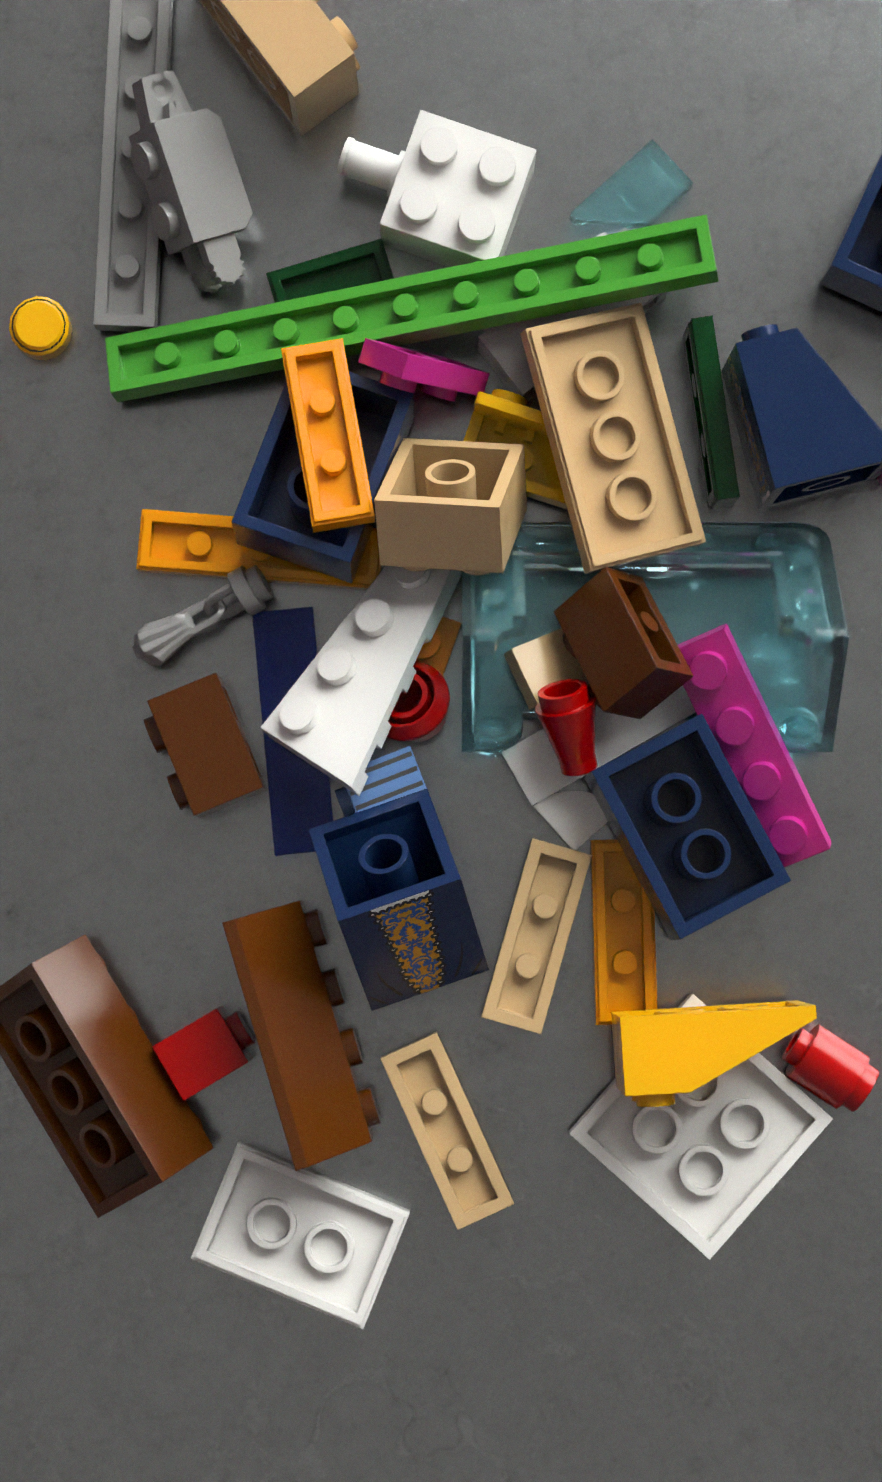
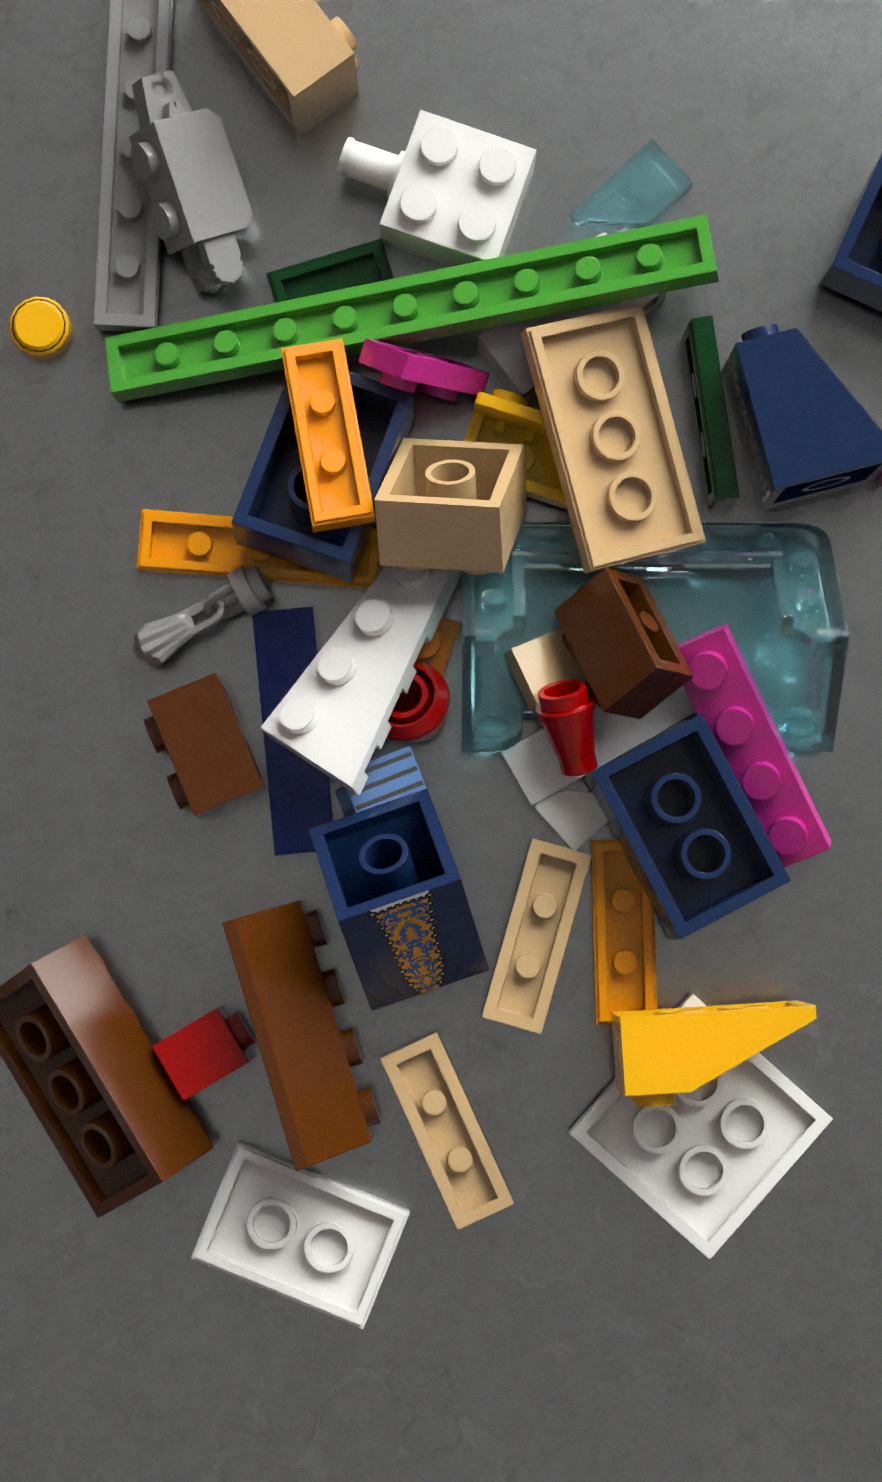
red brick [782,1024,879,1112] -> none

